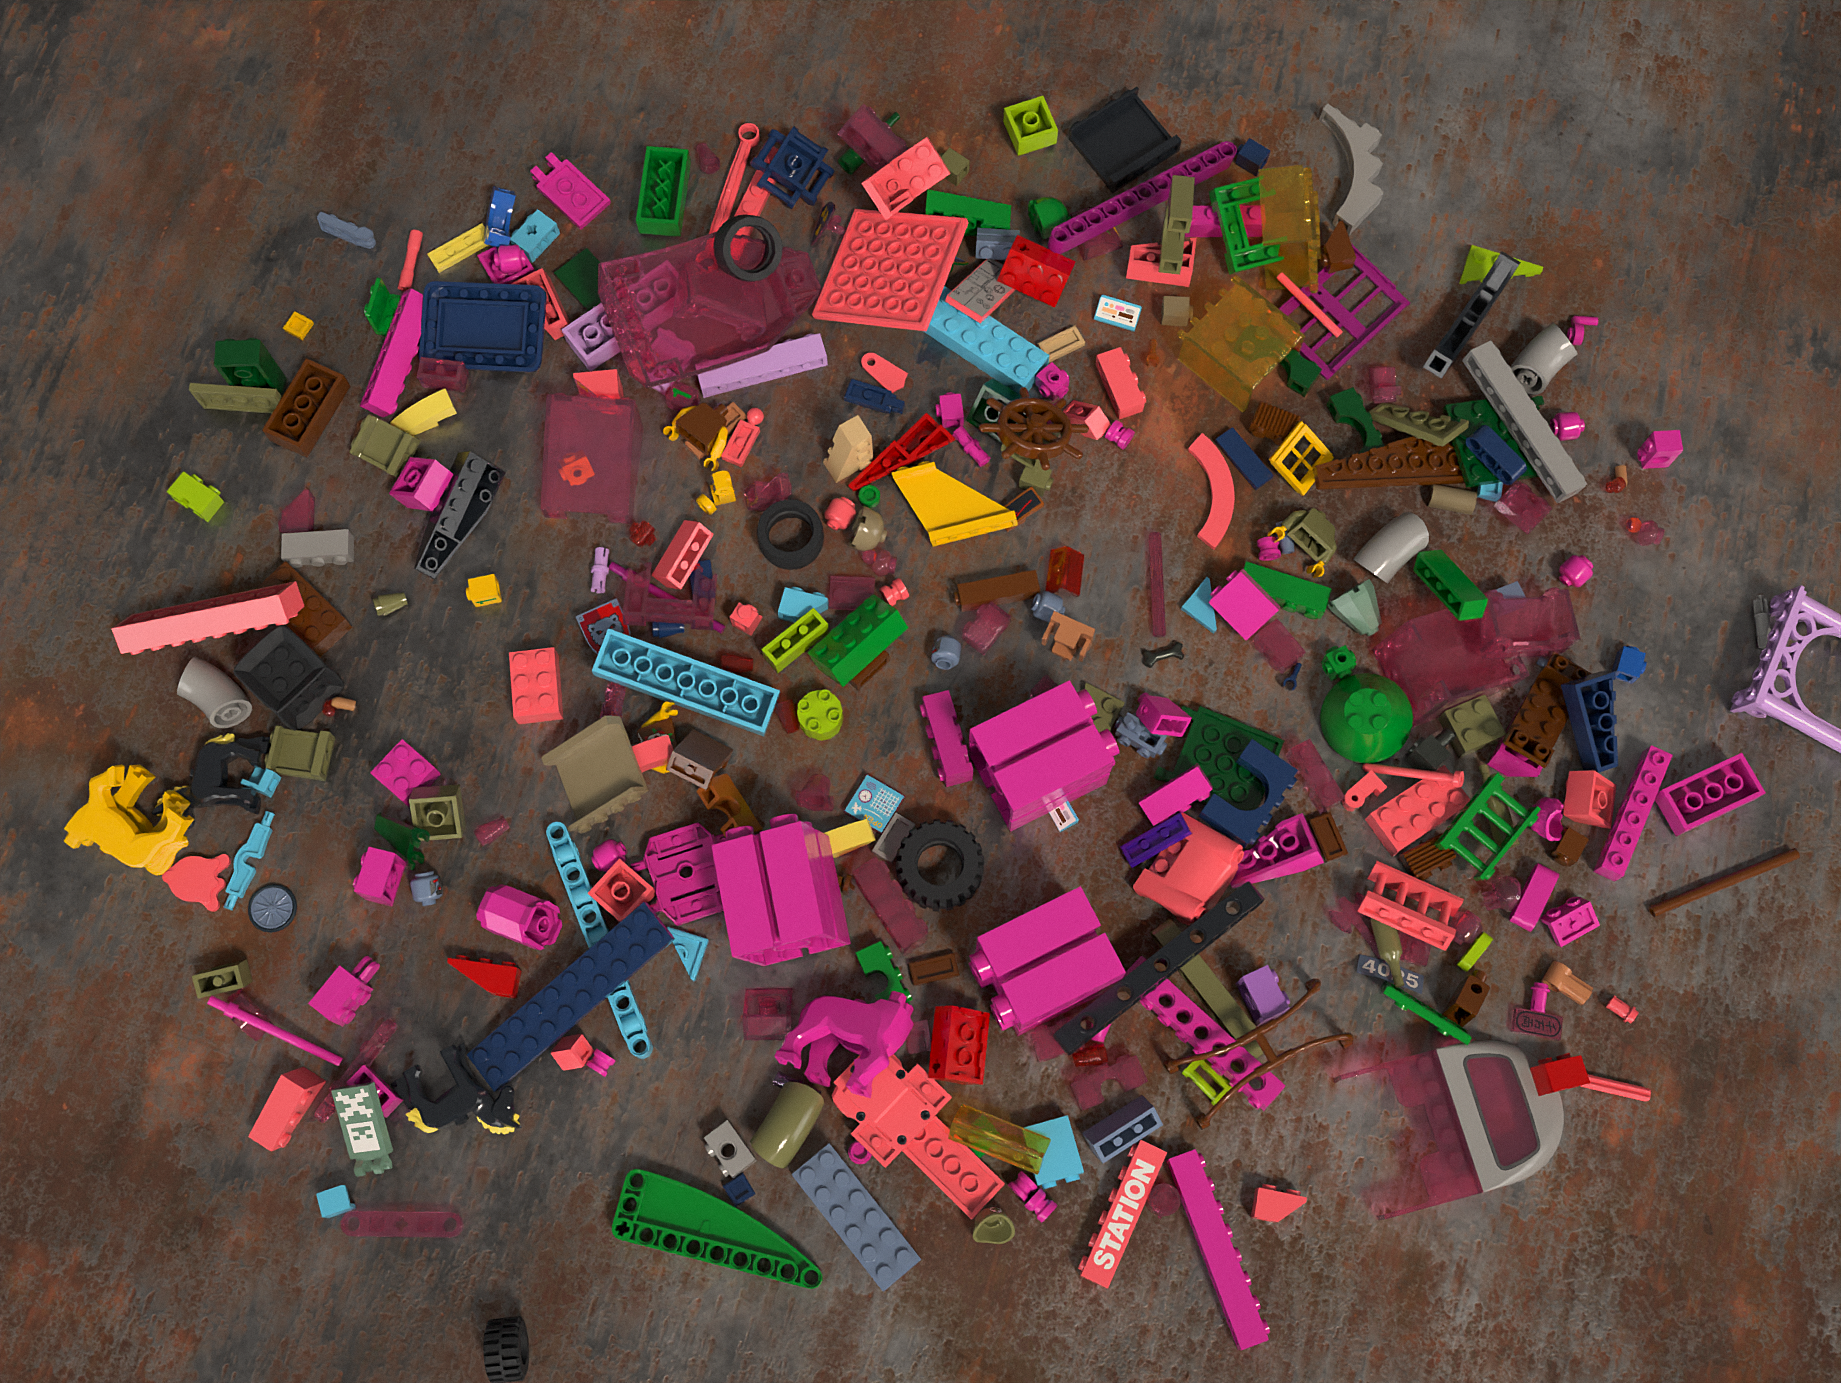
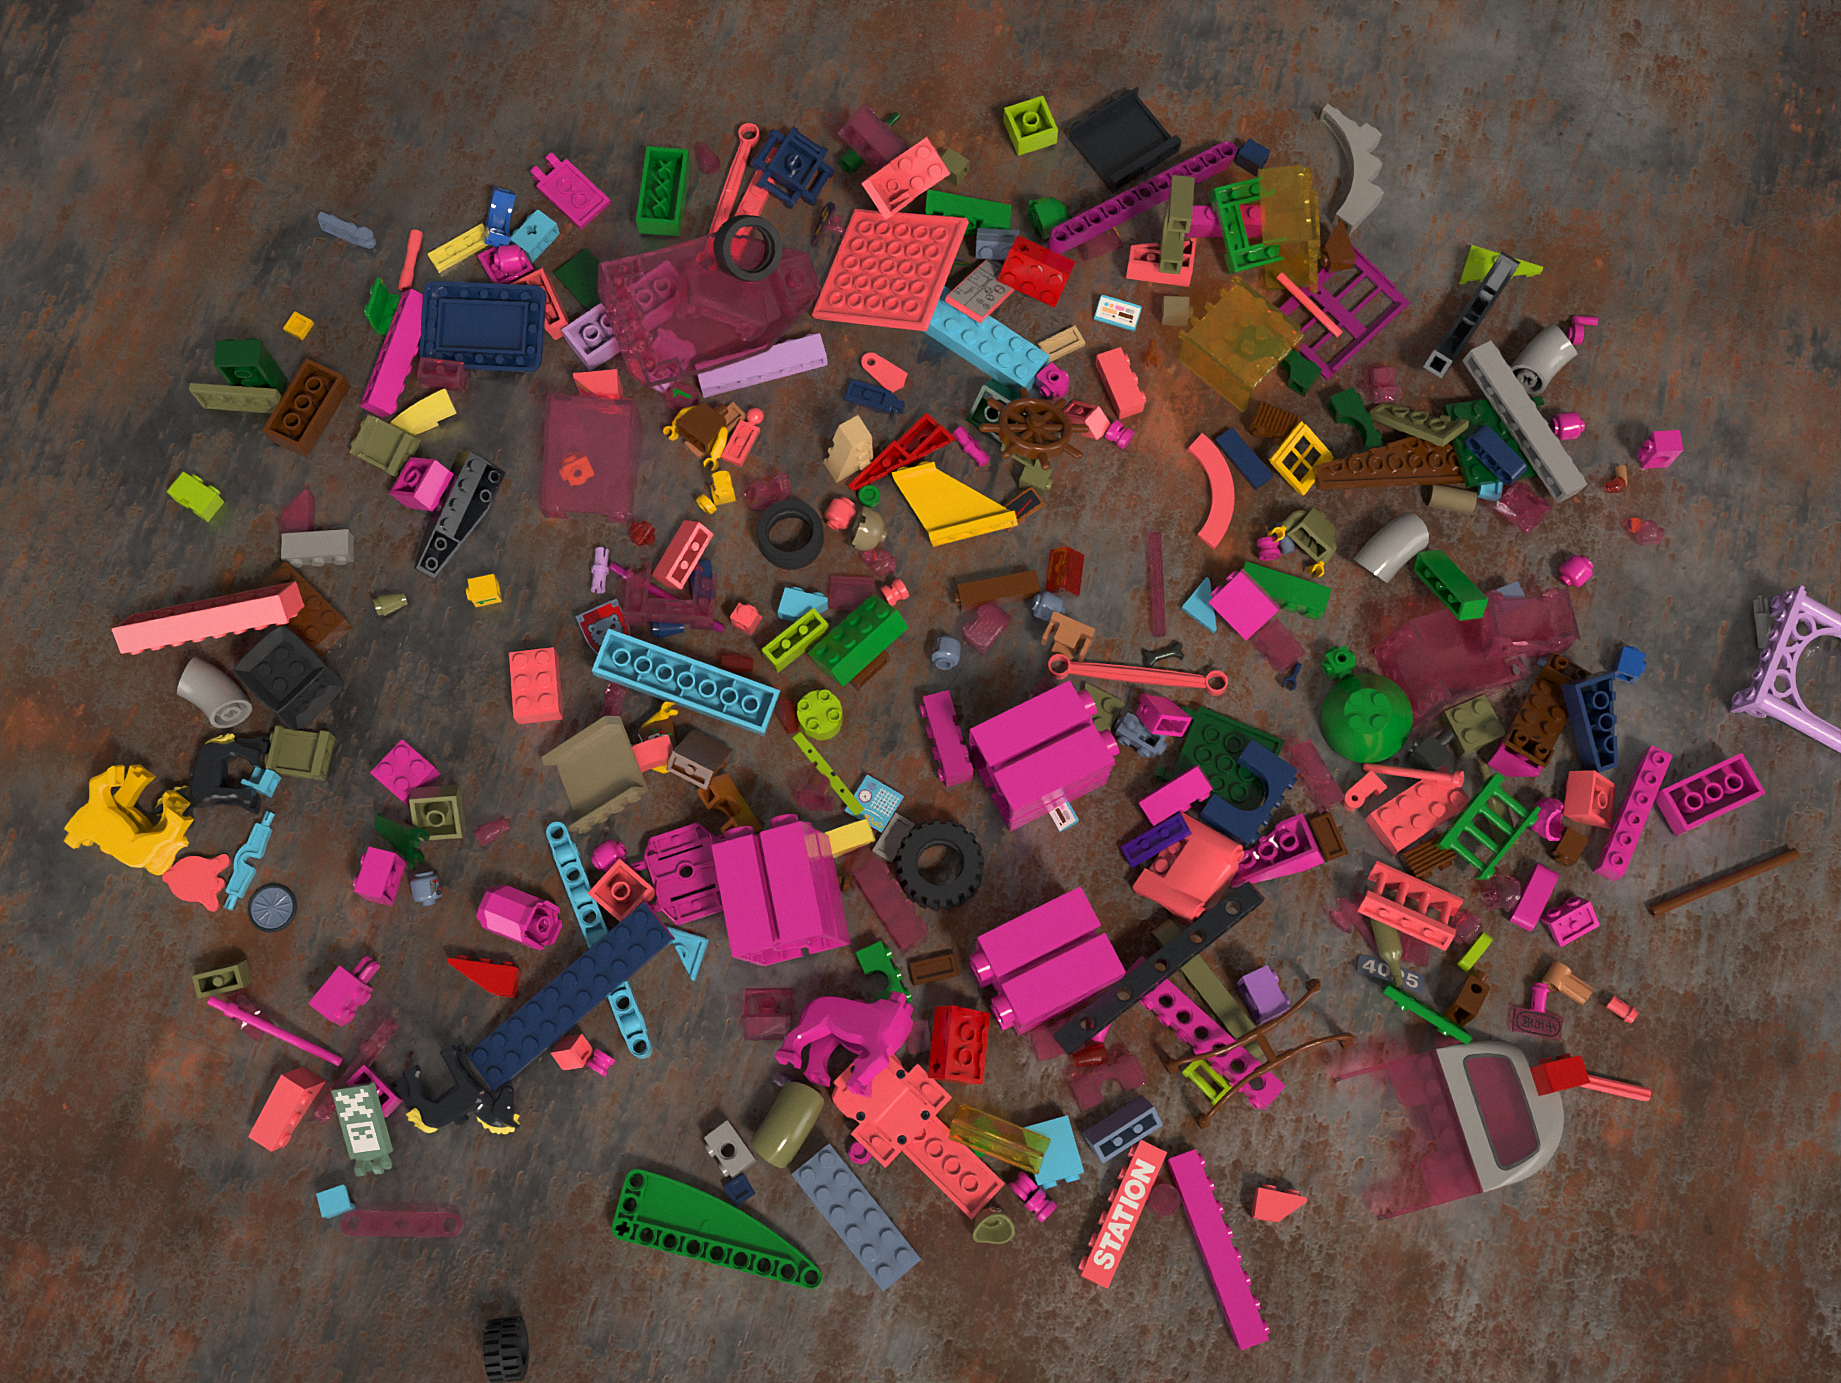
medium nougat arm [322,697,356,717] -> none
dark pink brick [935,392,964,428] -> none
sand green cone [1327,579,1382,636] -> none
none -> lime piece [793,732,864,816]
none -> coral piece [1048,654,1228,696]

